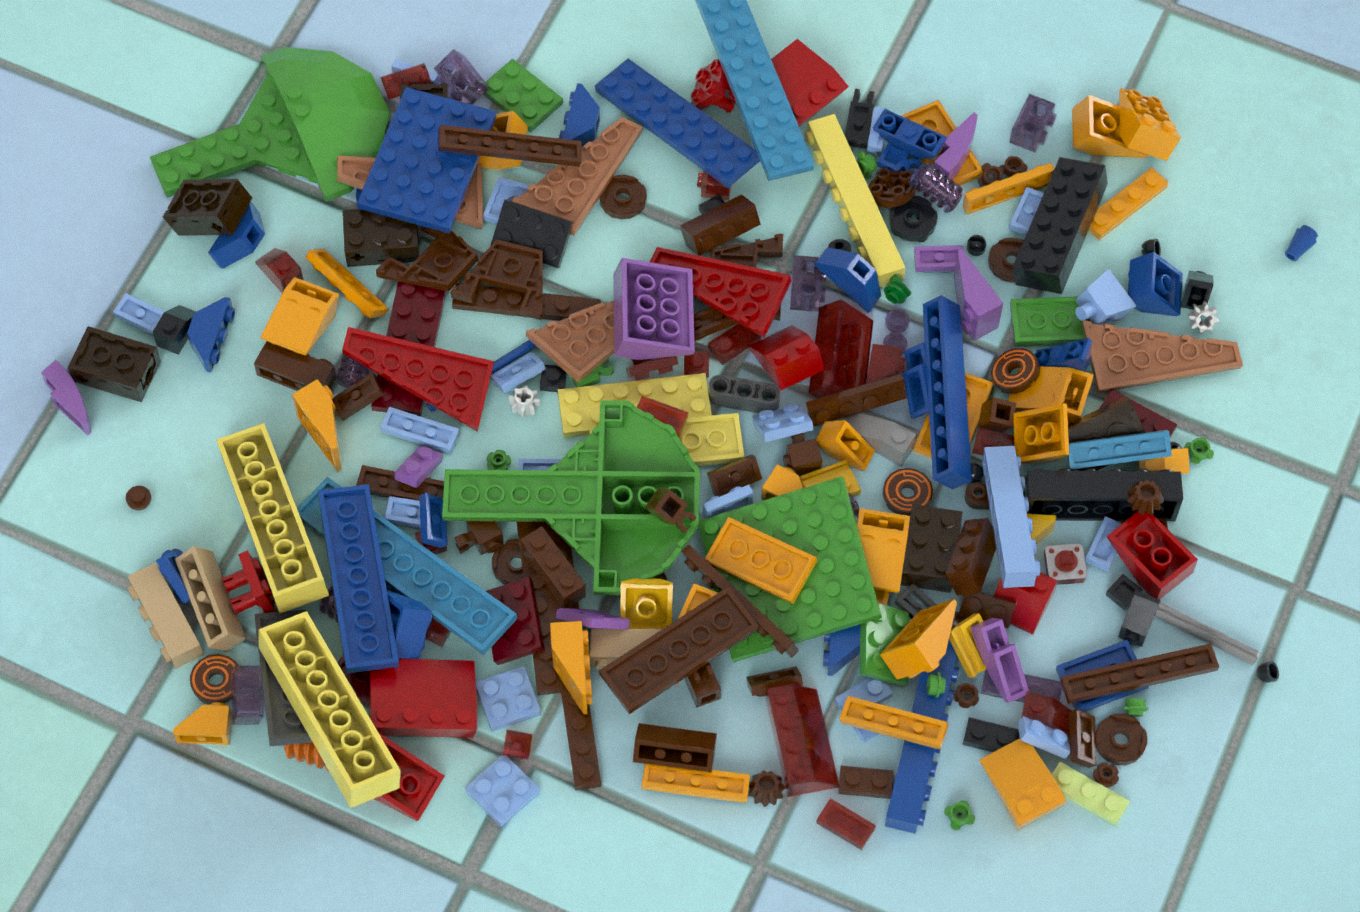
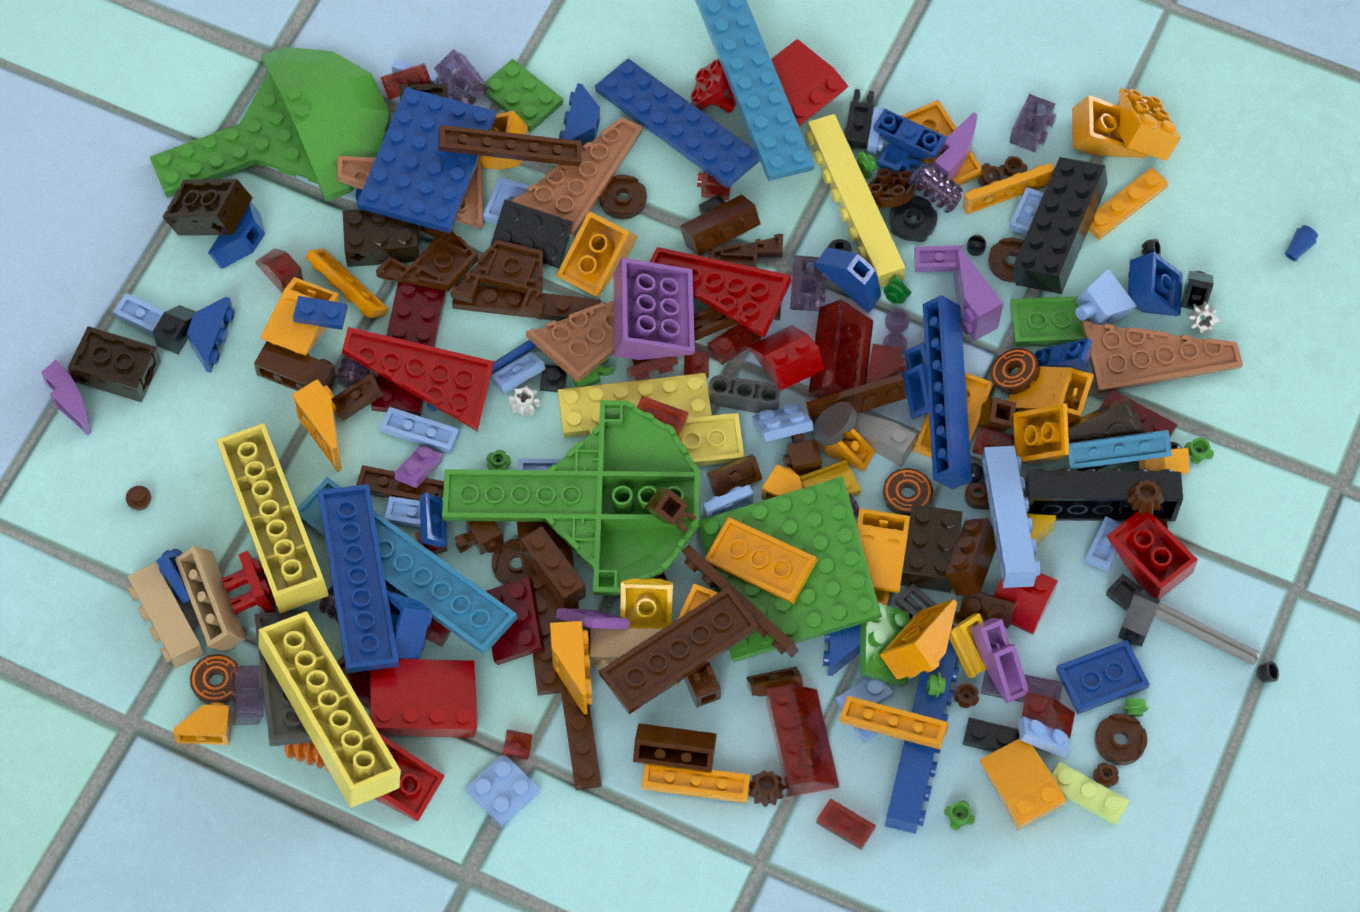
light blue plate [476,666,541,732] -> none
reddish brown plate [838,766,893,799] -> none
piece [1044,543,1087,585] -> none
reddish brown plate [1060,643,1219,704] -> none
reddish brown plate [1069,709,1096,768] -> none
none -> blue plate [293,296,348,330]
none -> light orange slope [556,211,638,297]
none -> dark grey tile [812,402,857,447]

